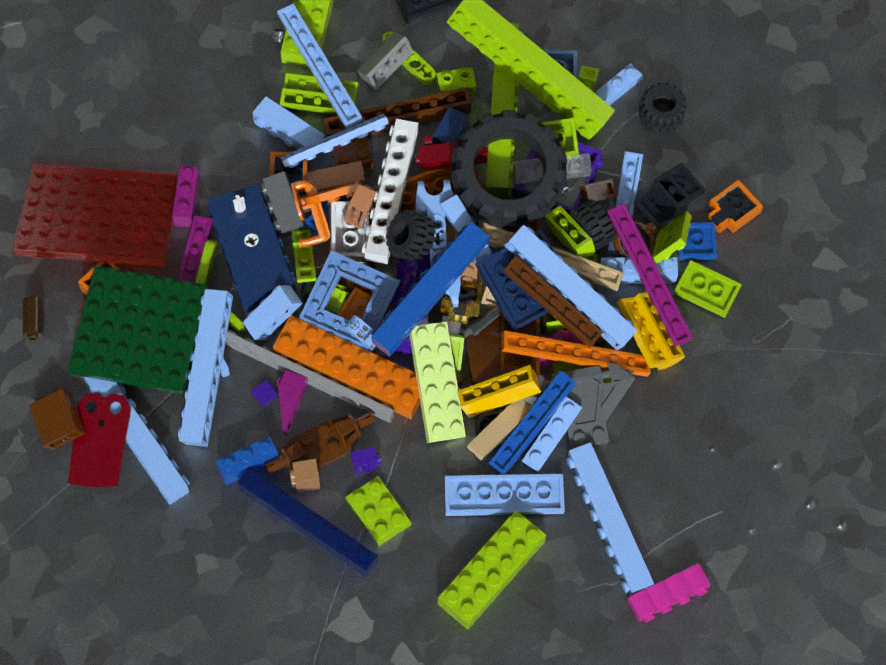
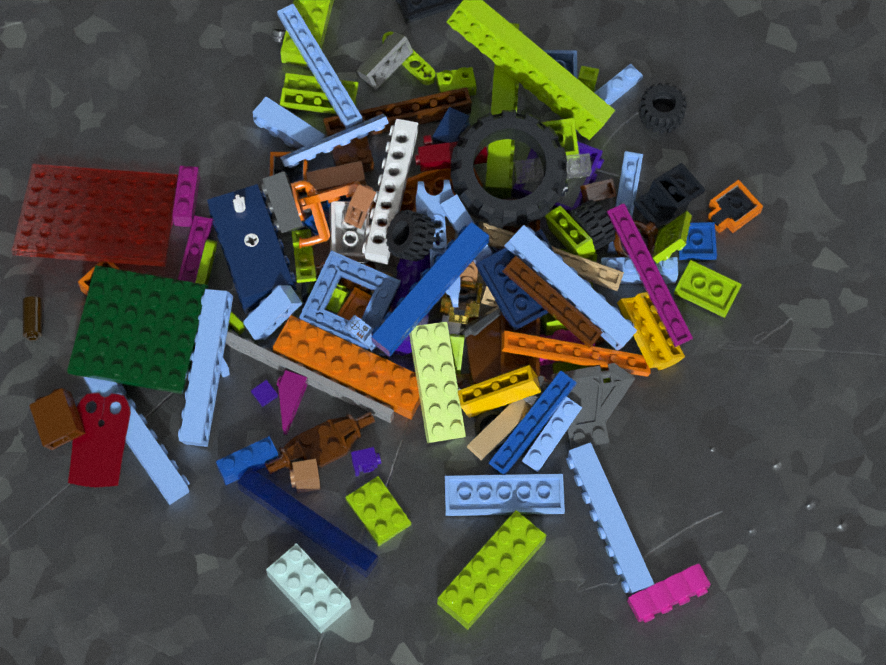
none -> light aqua brick [266,543,351,633]

